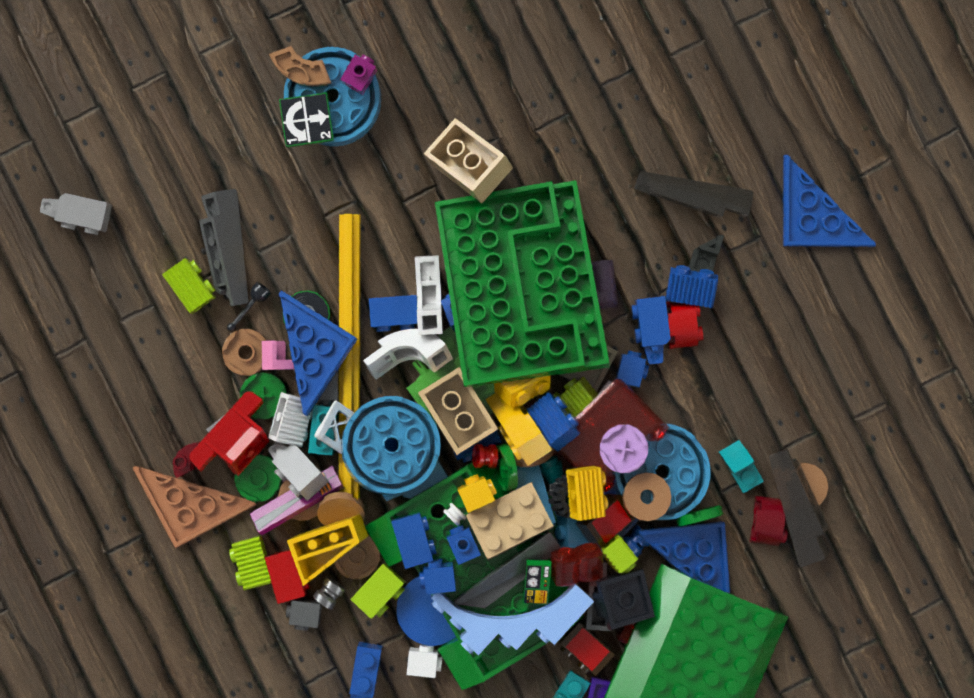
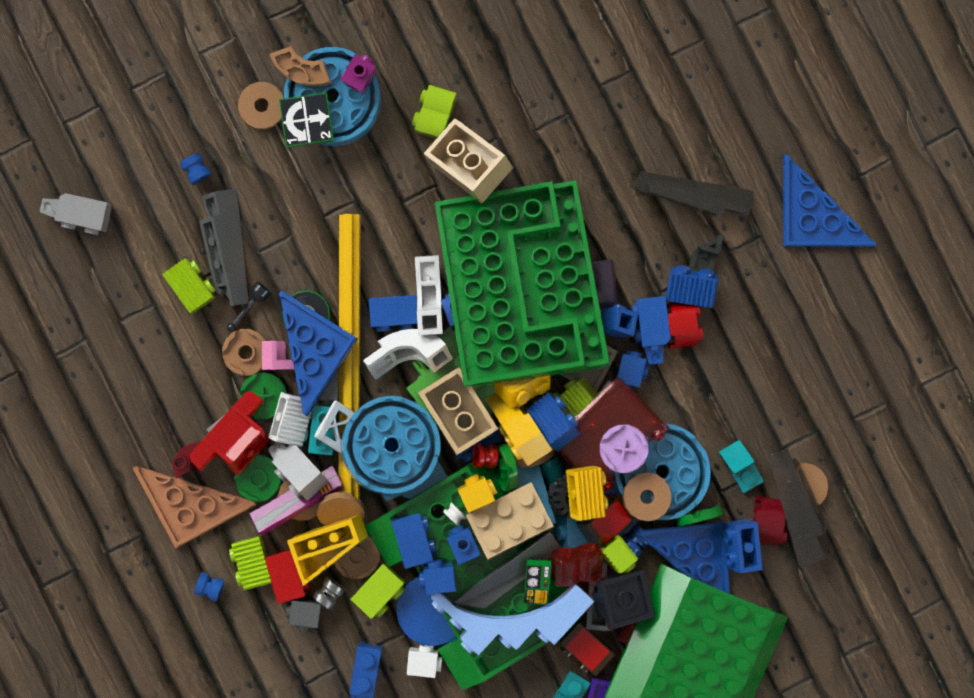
none -> blue wheel [179,153,212,185]
none -> blue wheel [194,572,225,602]
none -> medium nougat tile [238,82,284,130]
none -> lime brick [412,85,457,139]
none -> blue brick [601,305,638,338]
none -> blue brick [722,519,763,573]

